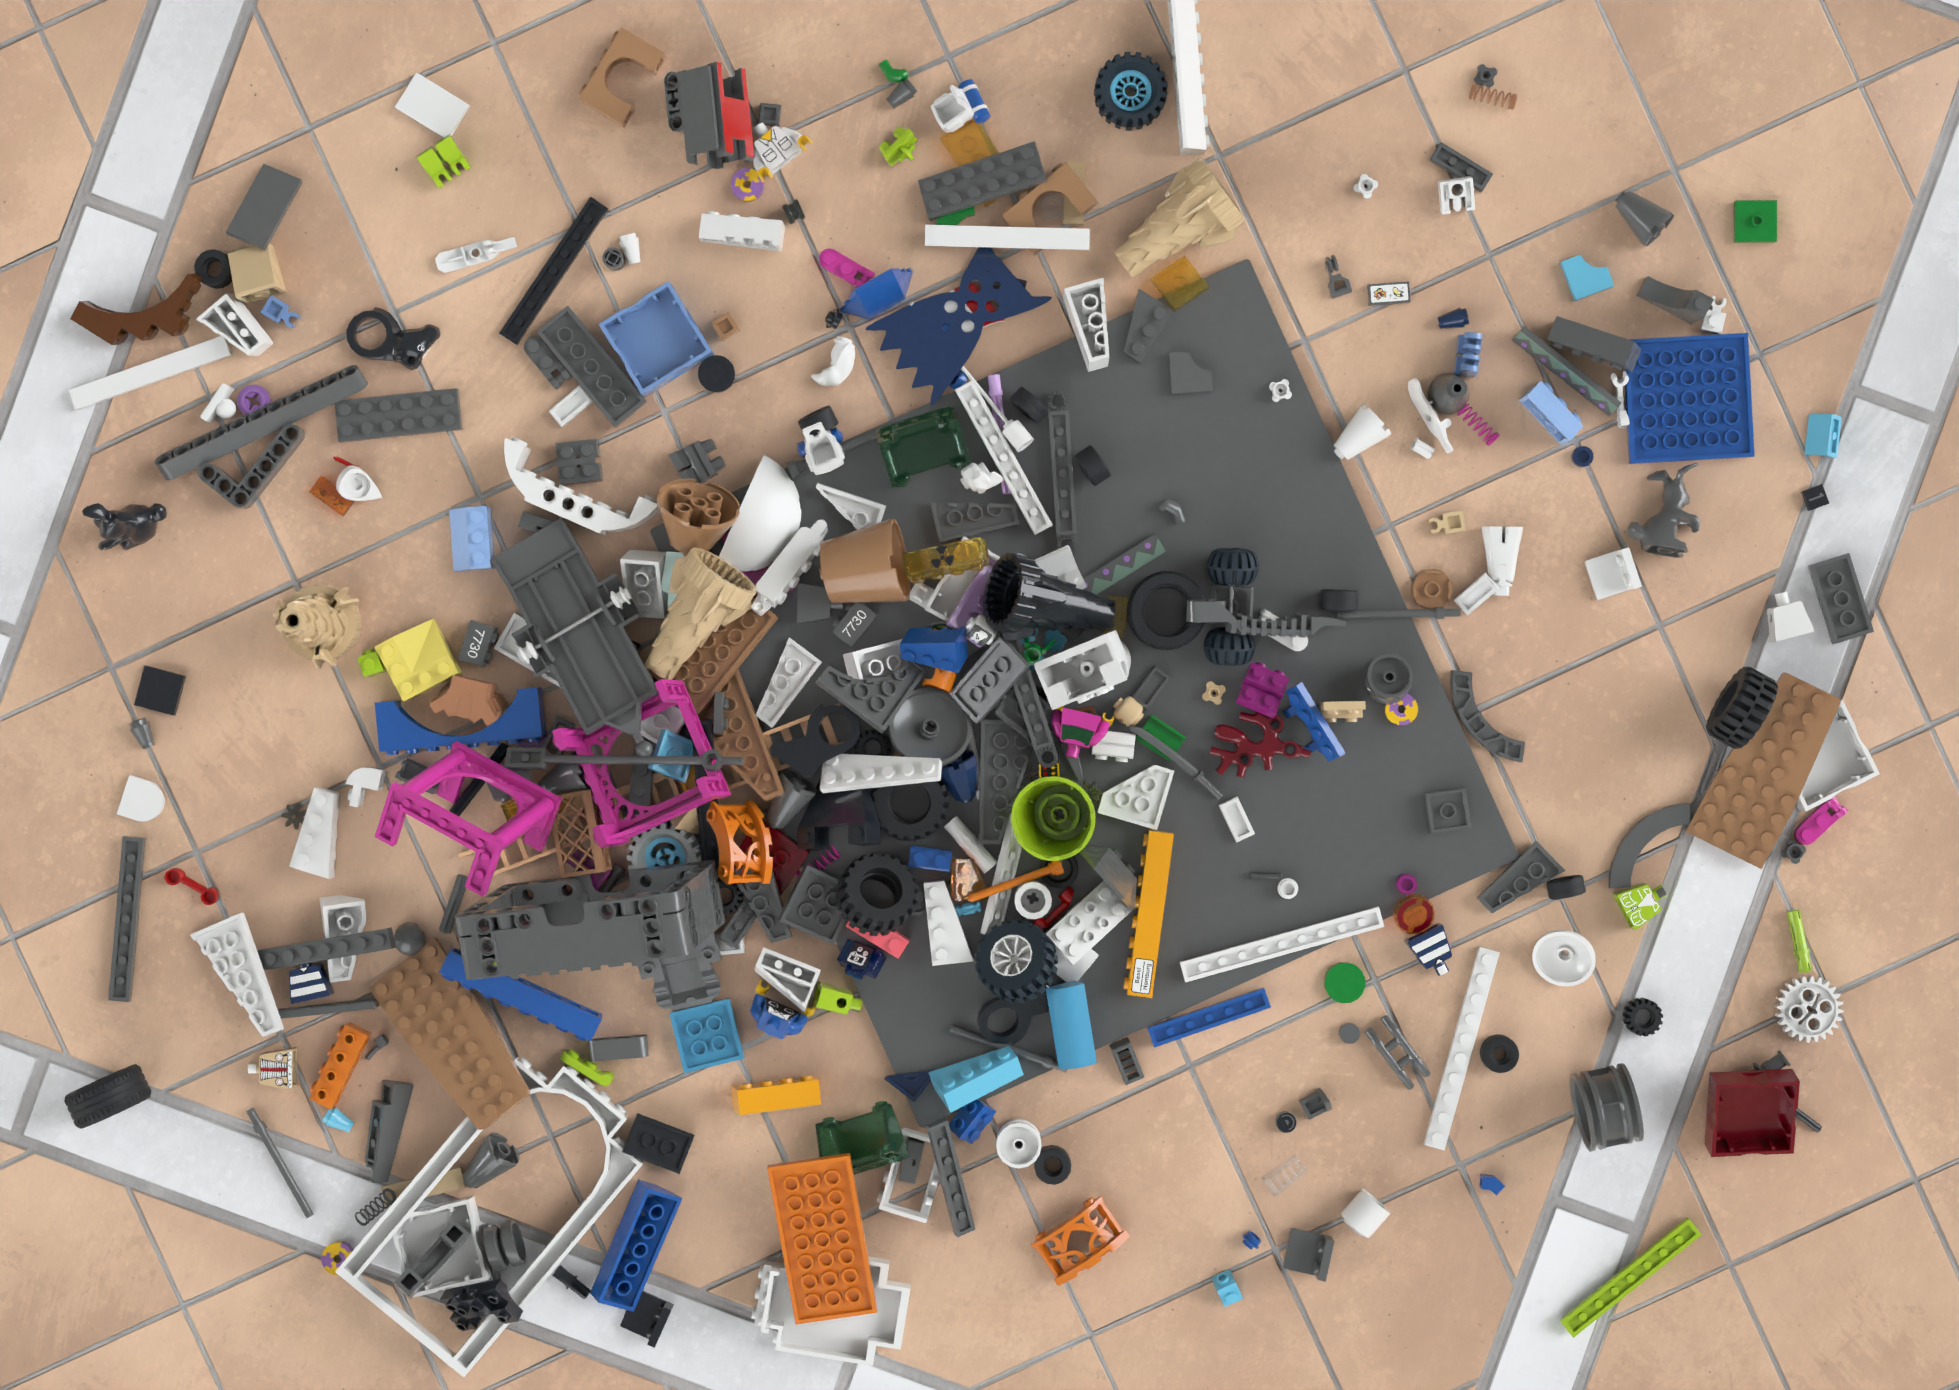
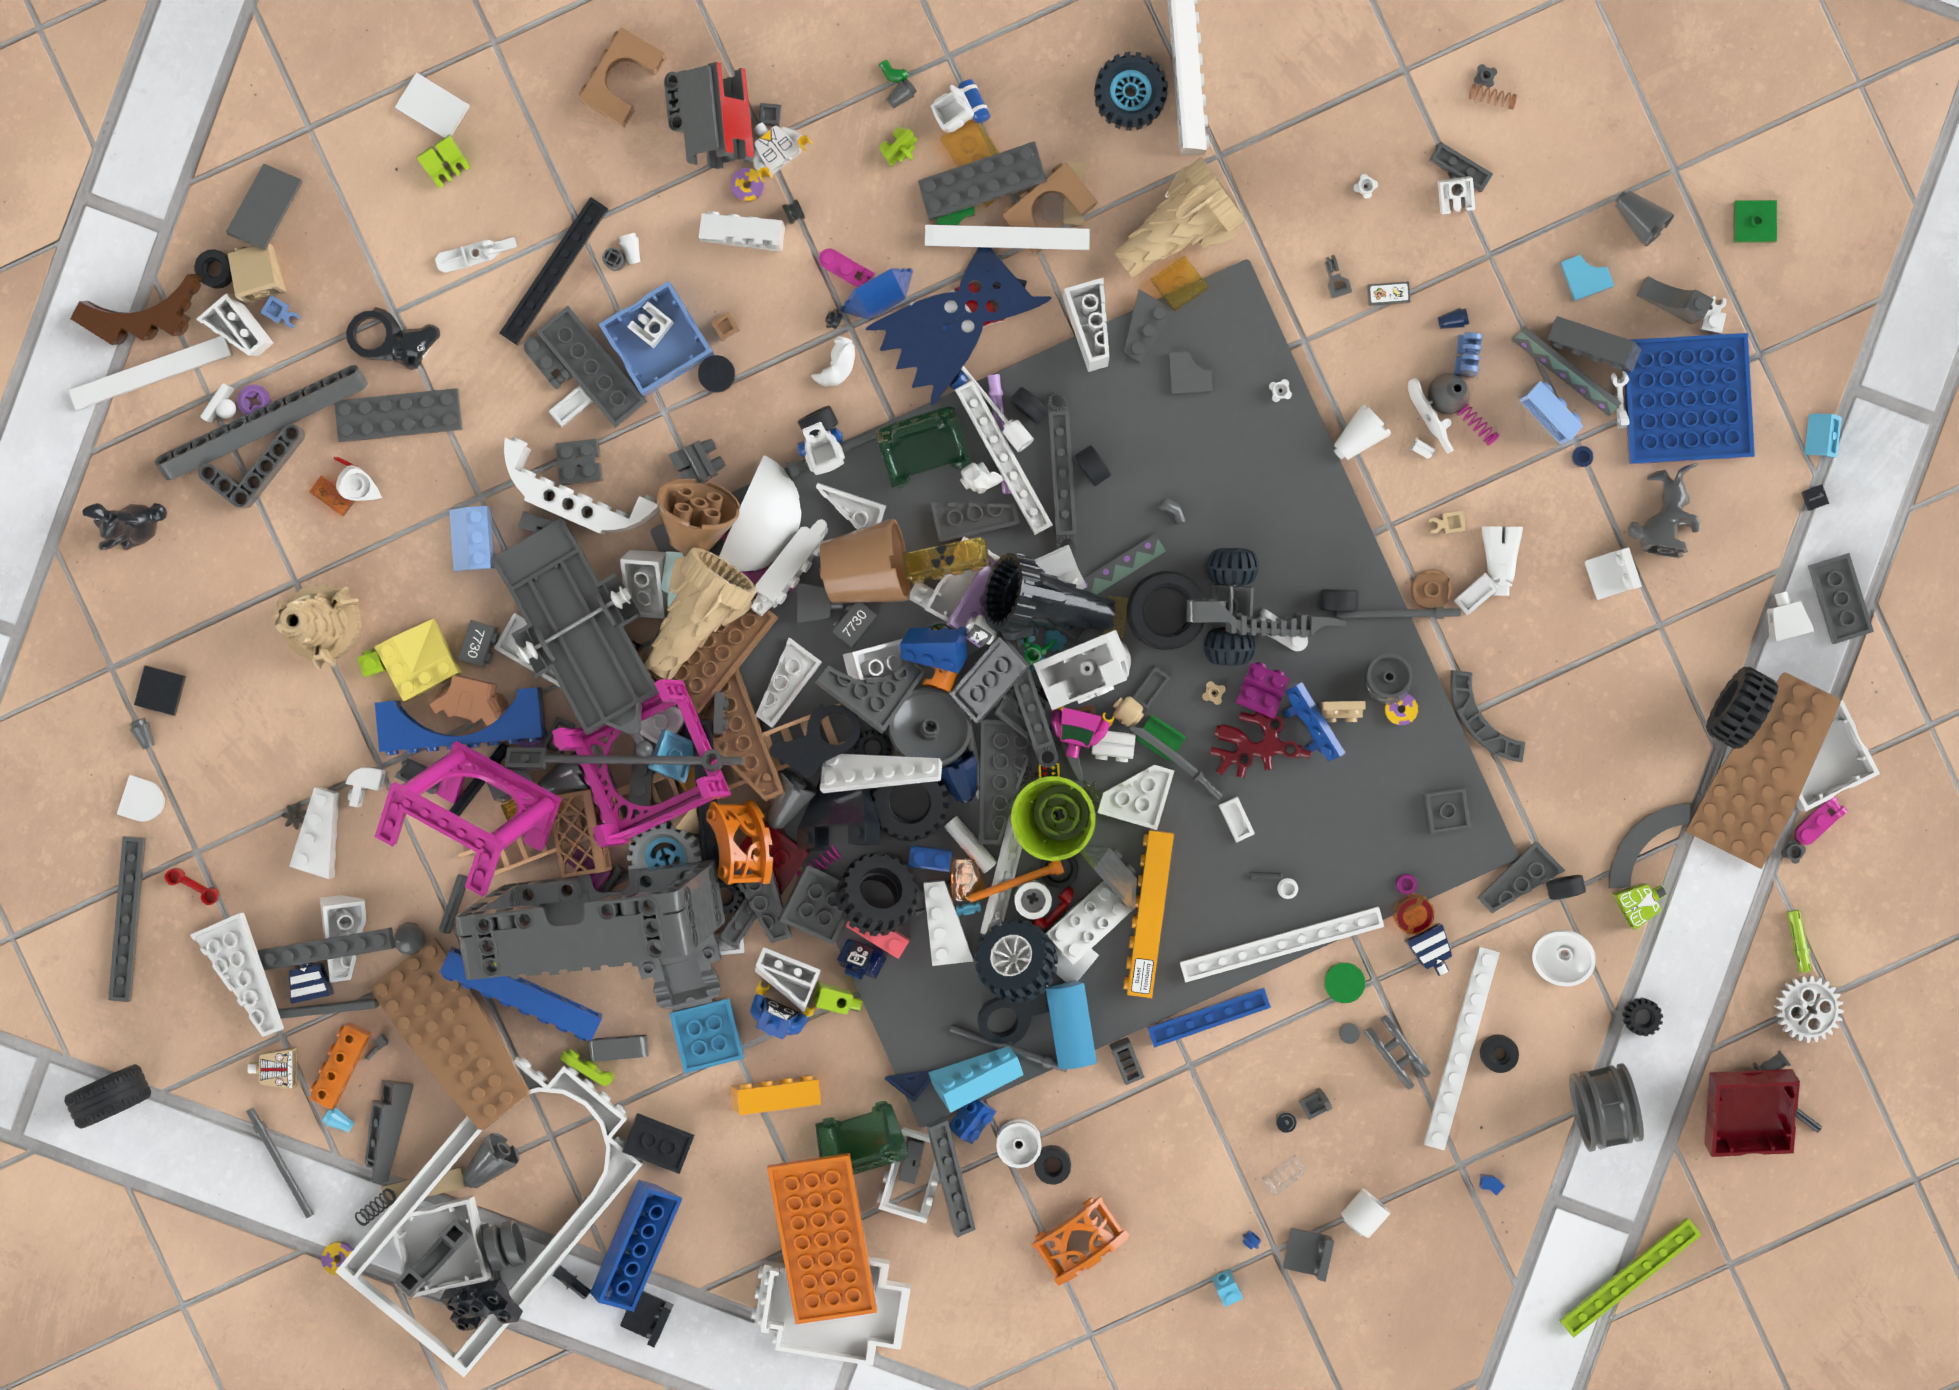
none -> white brick [627,301,674,348]

